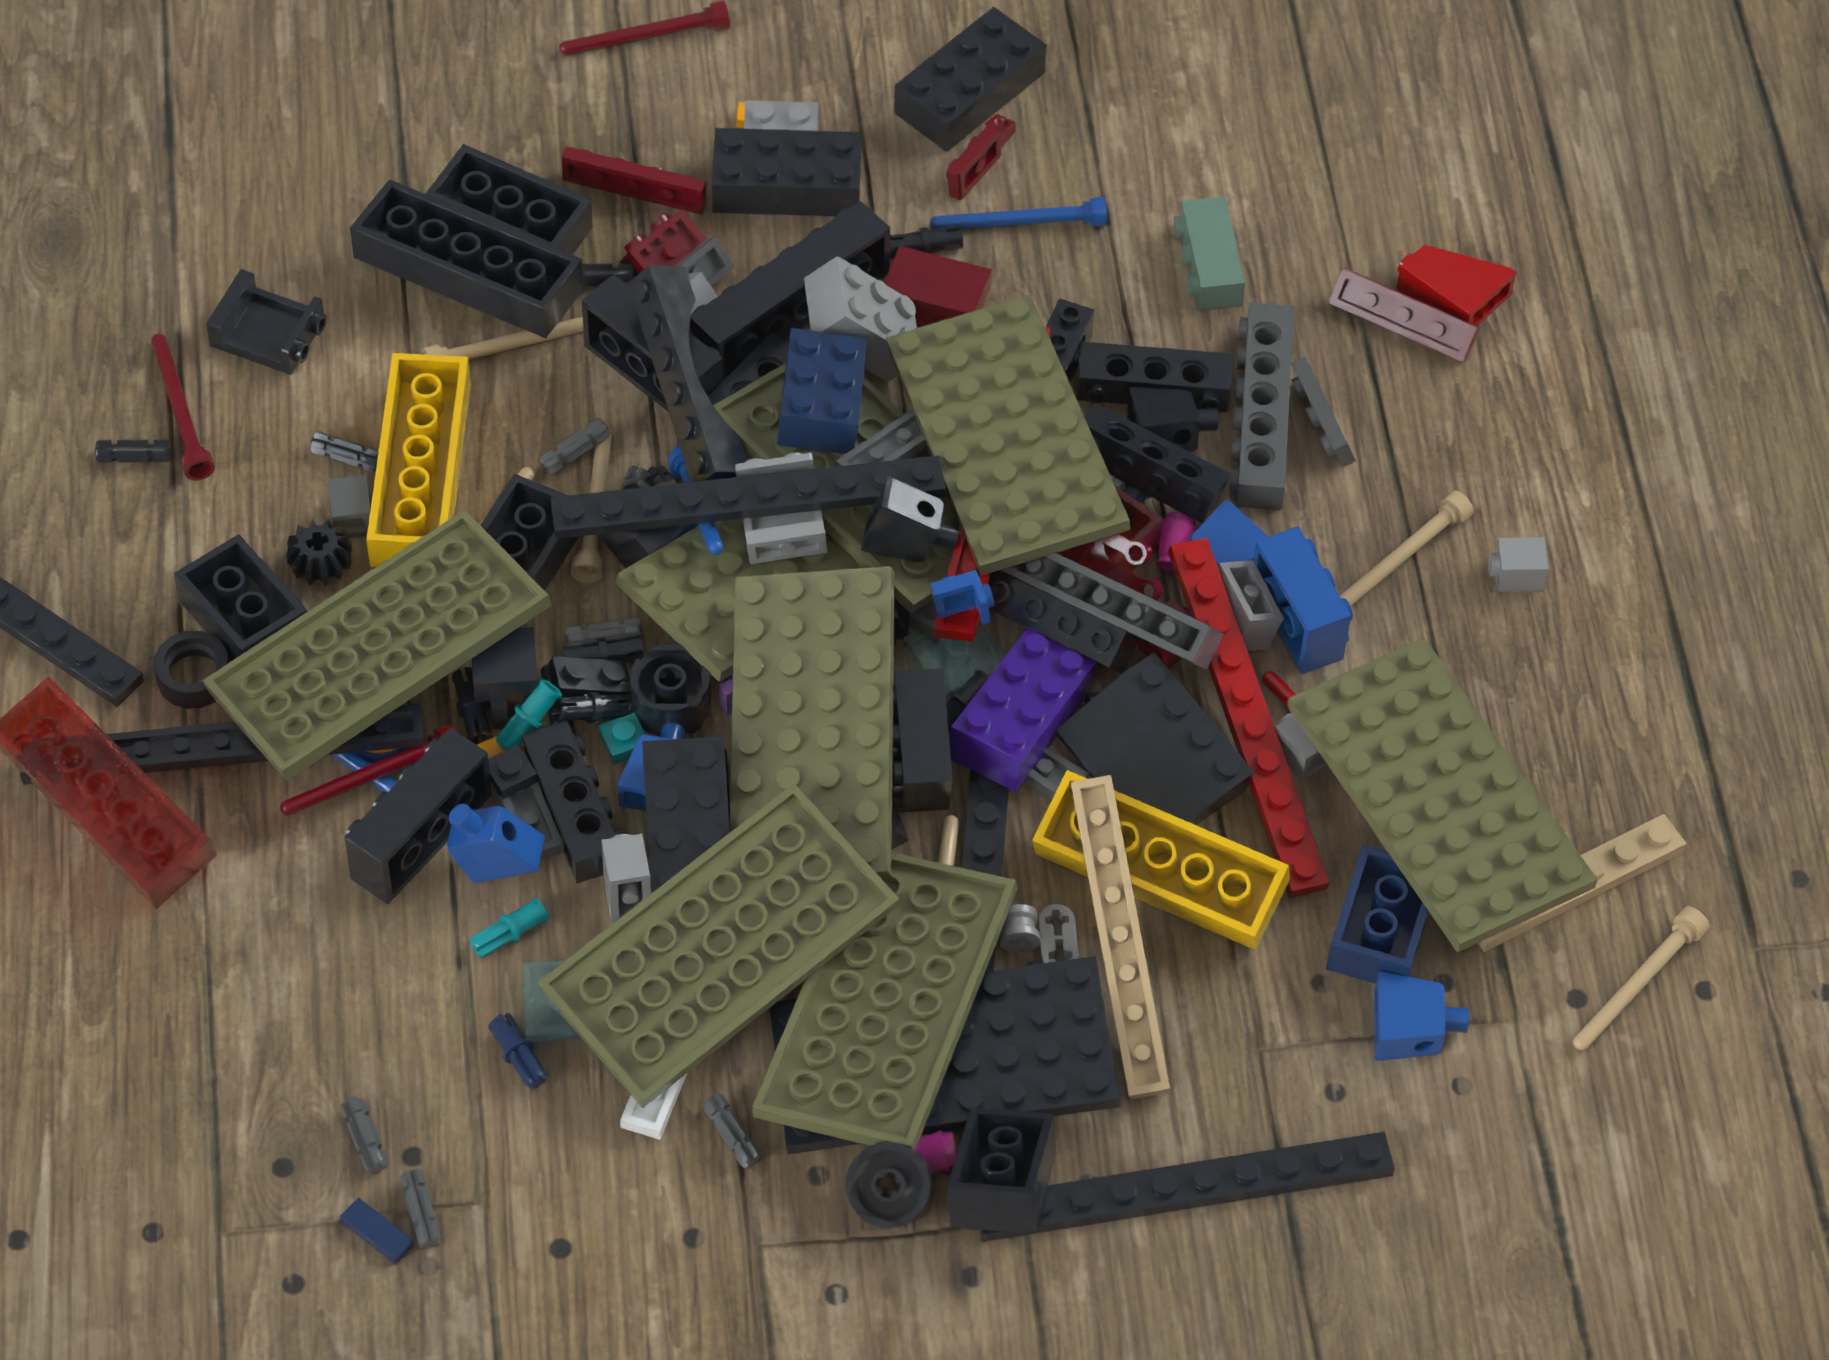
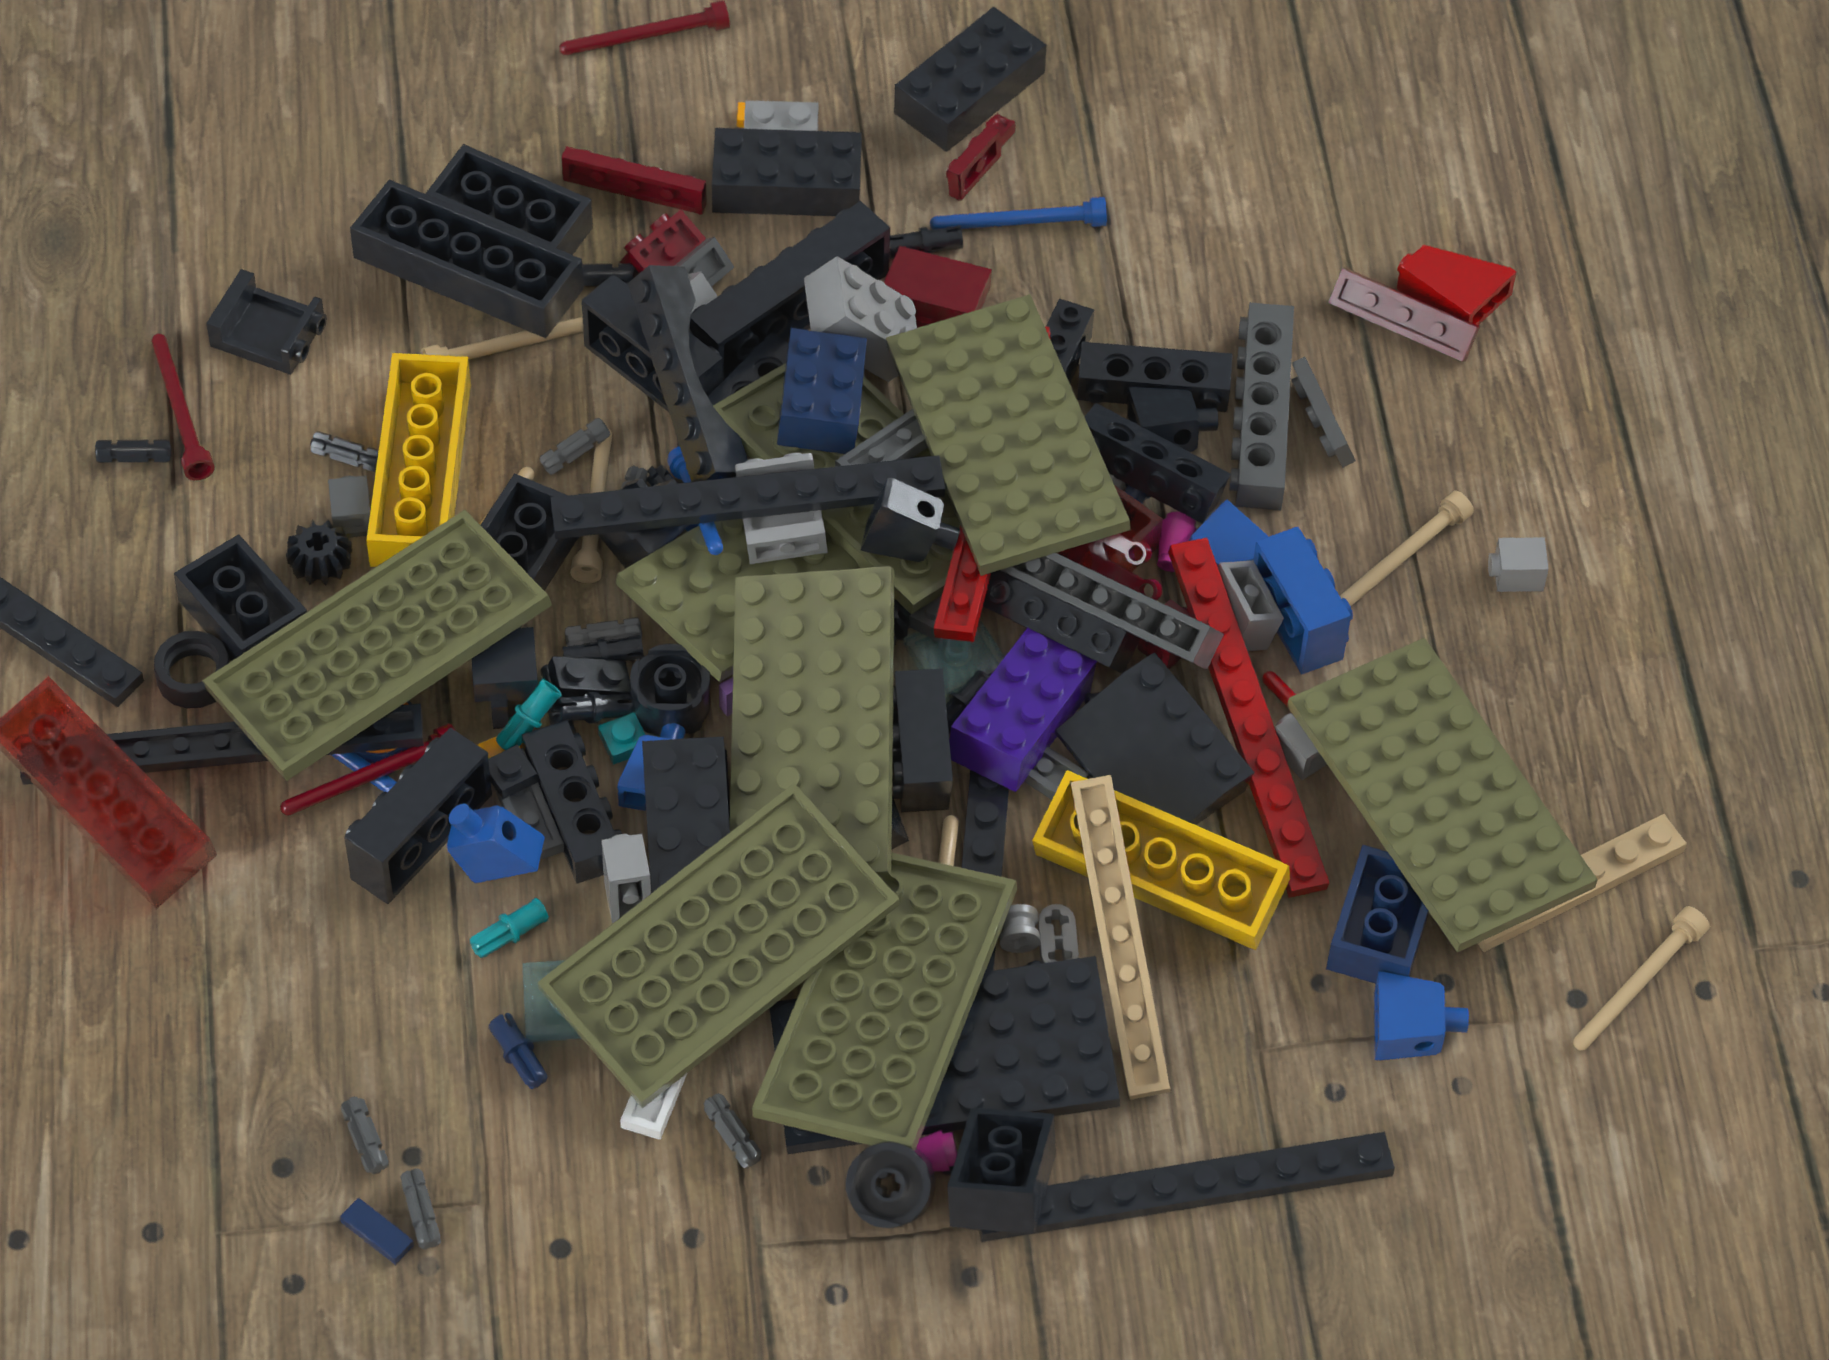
black pin [452,667,493,745] -> none
blue bracket [930,570,995,624] -> none
sand green brick [1174,196,1245,310] -> none

